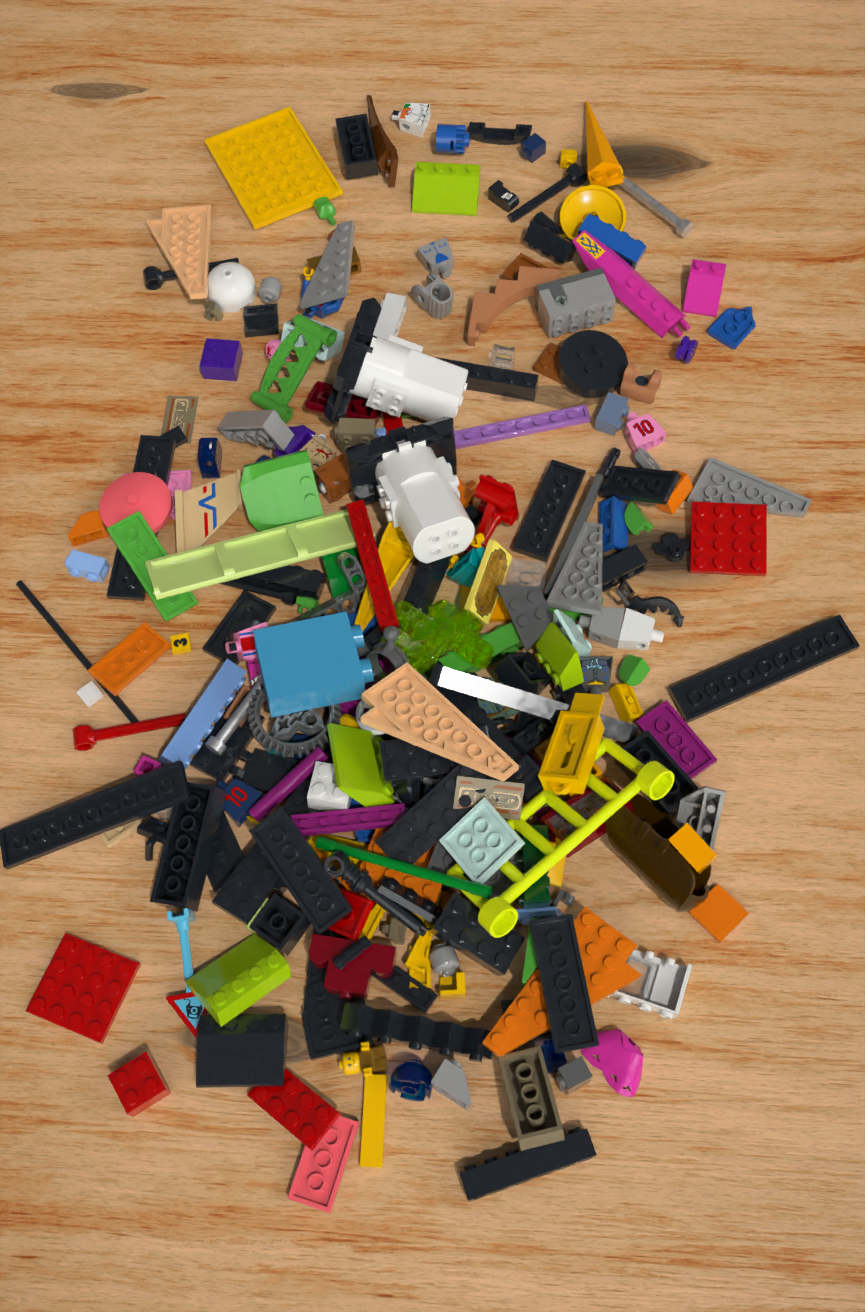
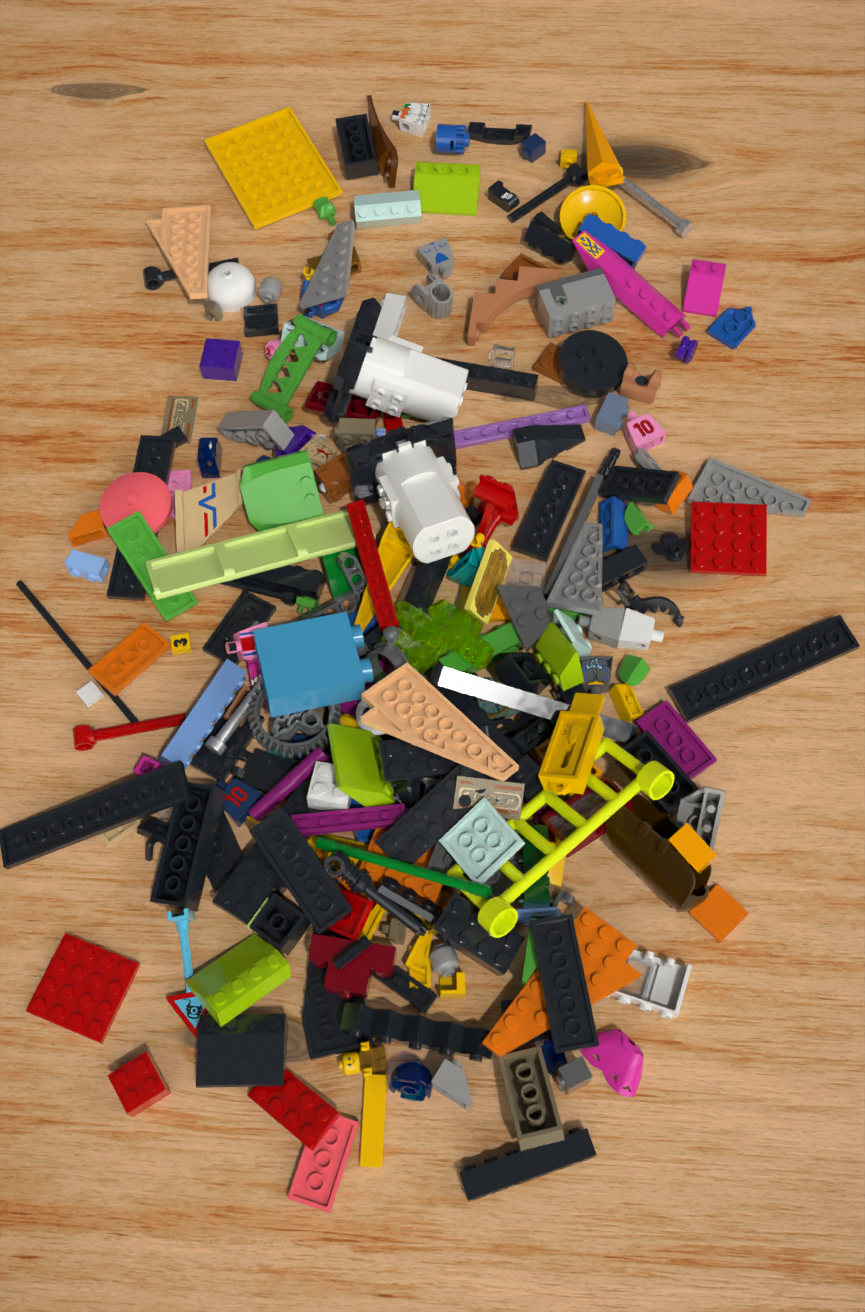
none -> light aqua slope [354,190,422,229]
none -> black wedge [512,425,586,470]

